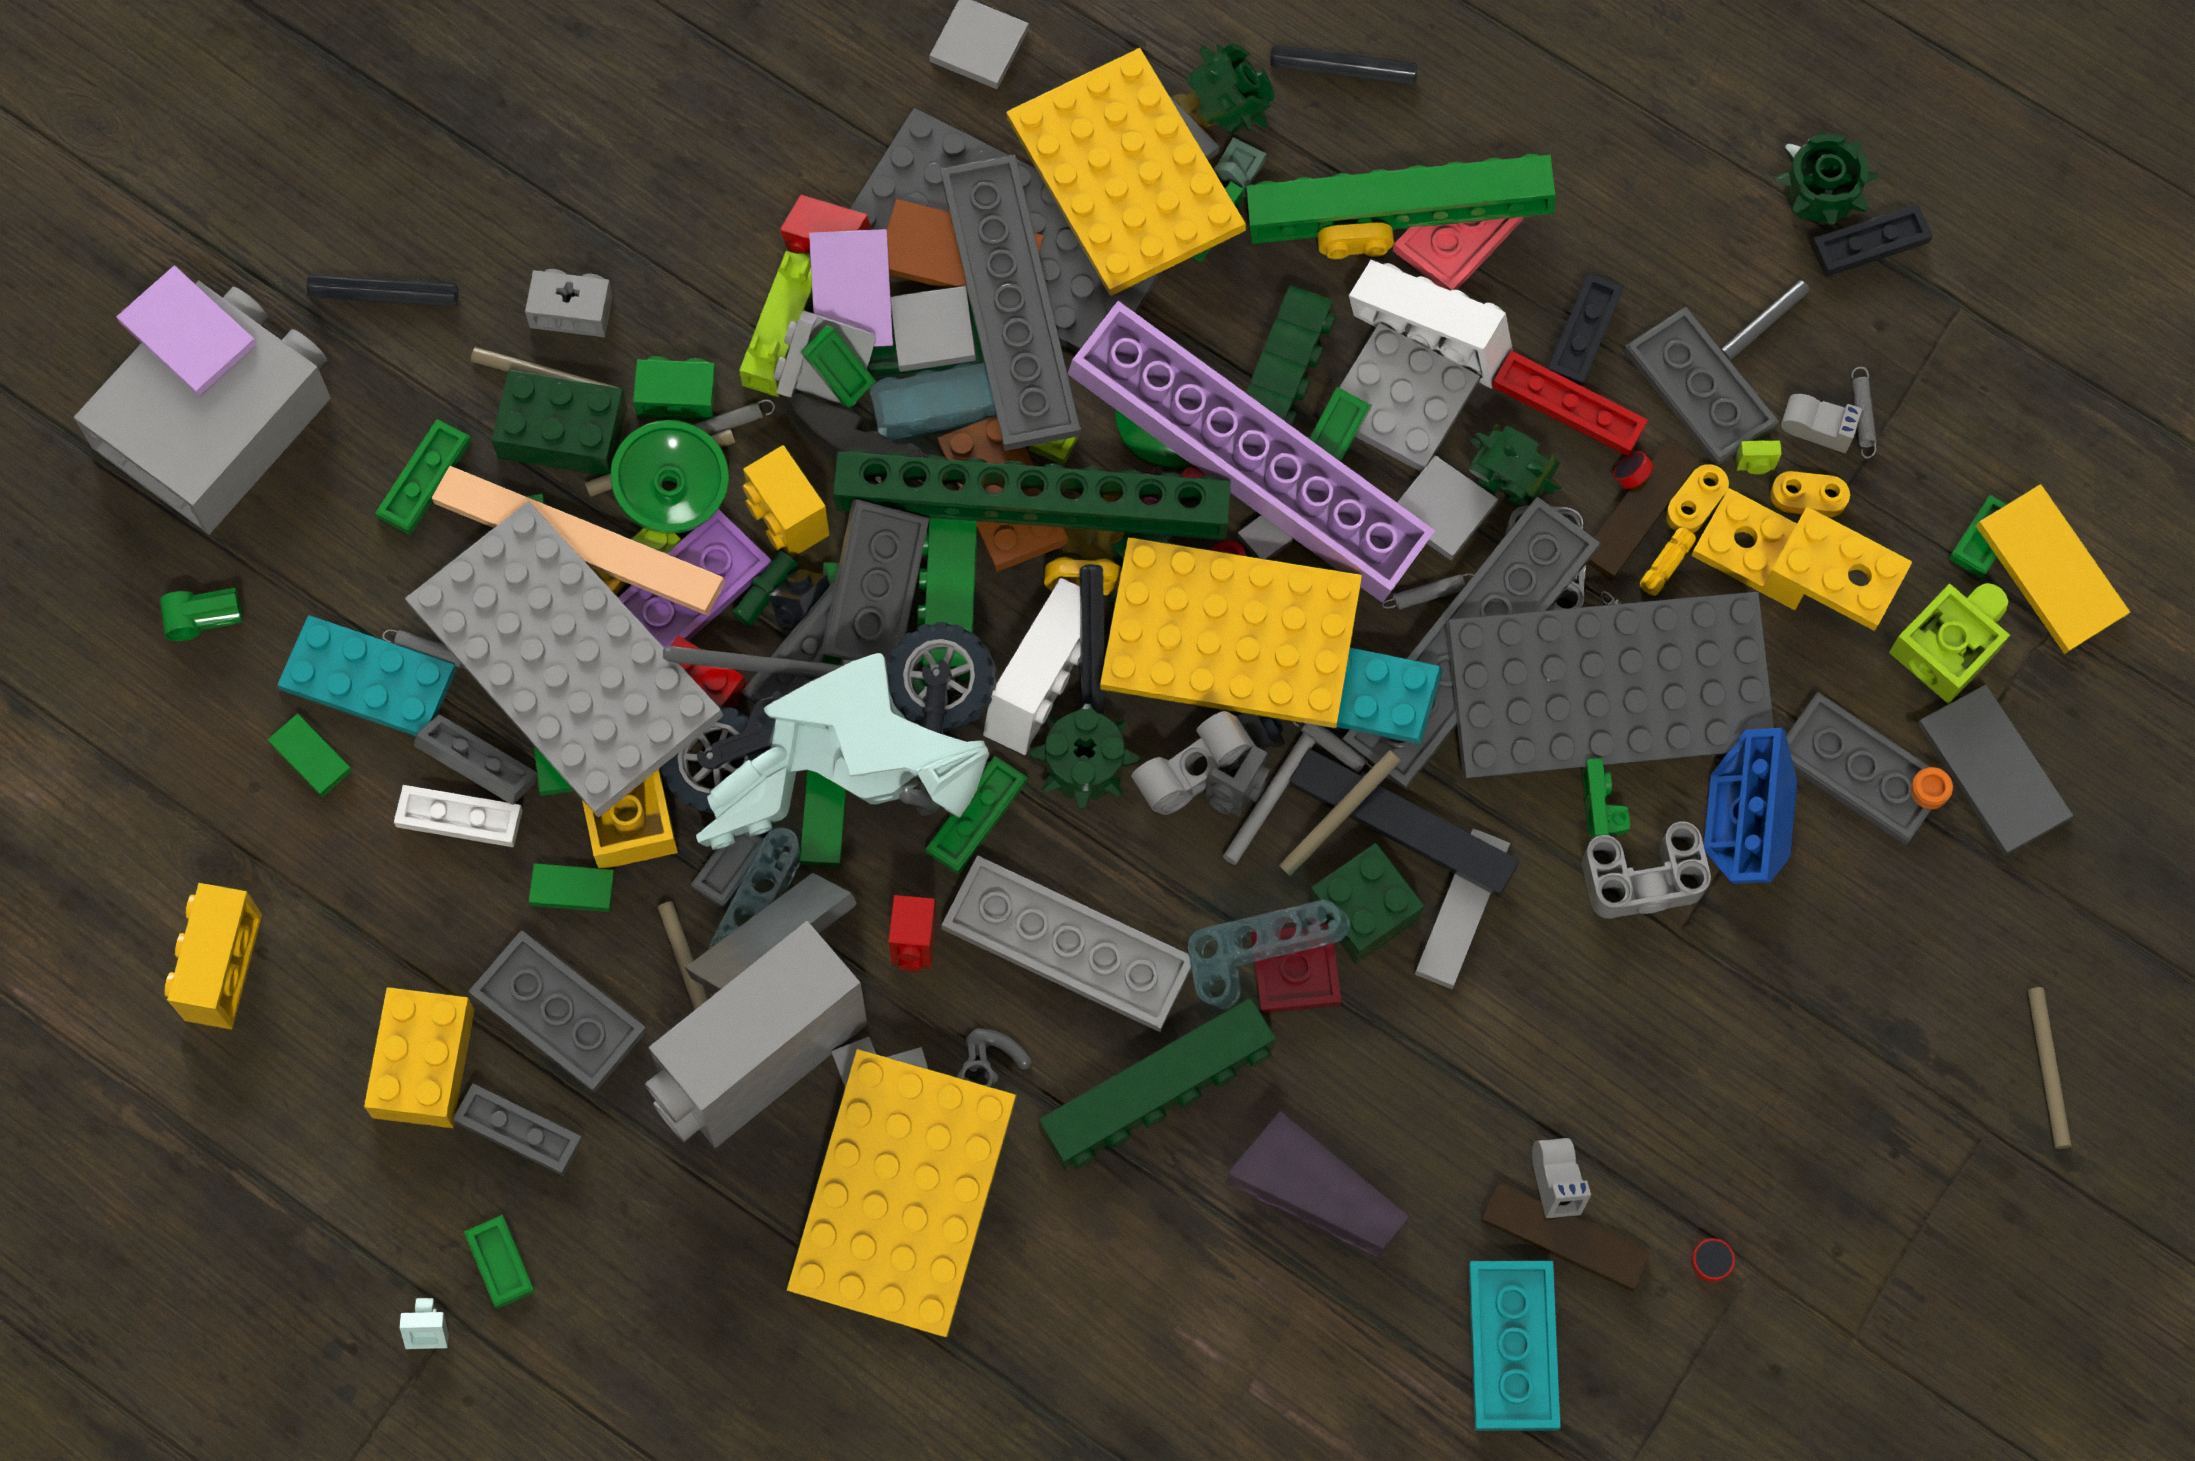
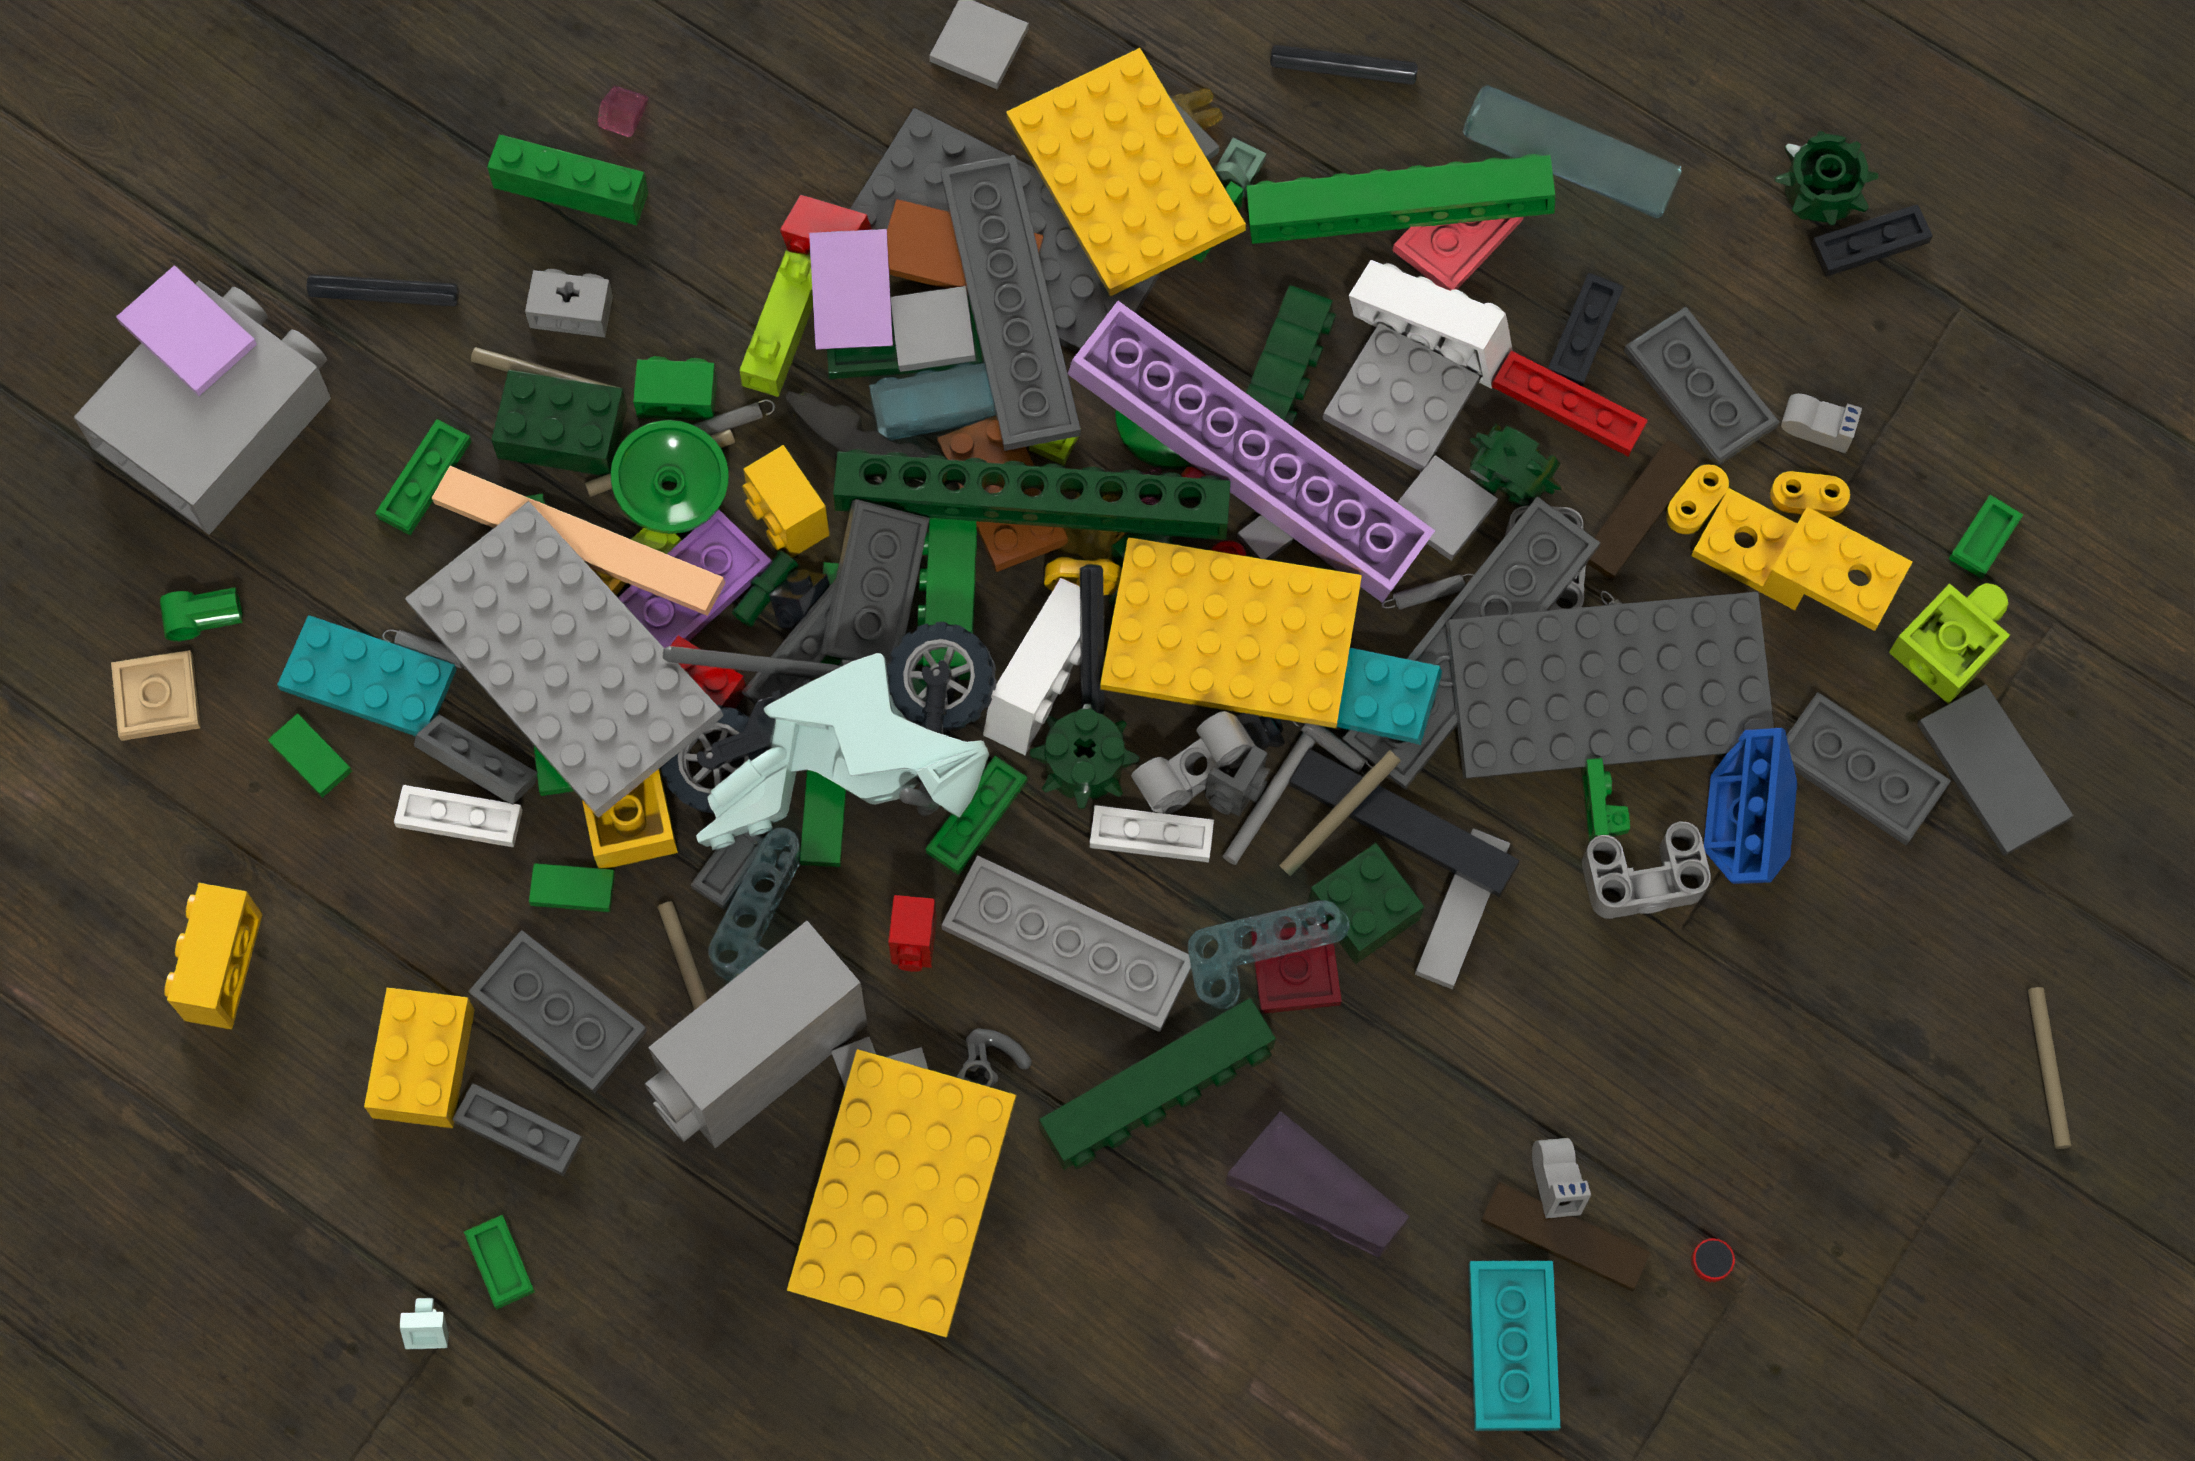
dark grey tile [685,873,857,993] -> none
light grey bracket [773,311,876,406] -> none
green tile [800,325,876,408] -> none
dark green brick [1187,43,1275,133] -> none
green tile [1309,387,1372,462] -> none
yellow plate [1317,223,1394,259] -> none
tile [1613,451,1653,489] -> none
yellow axle [1640,527,1696,596] -> none
dark grey bar [1721,280,1810,361] -> none
lime plate [1735,441,1781,474] -> none
light grey piece [1851,367,1876,458] -> none
orange tile [1910,767,1953,809] -> none
yellow tile [1975,484,2130,654] -> none
none -> tan tile [111,650,201,741]
none -> green brick [487,134,649,225]
none -> clear pink slope [597,86,649,137]
none -> white plate [1090,805,1214,862]
none -> clear light blue cylinder [1463,85,1682,219]

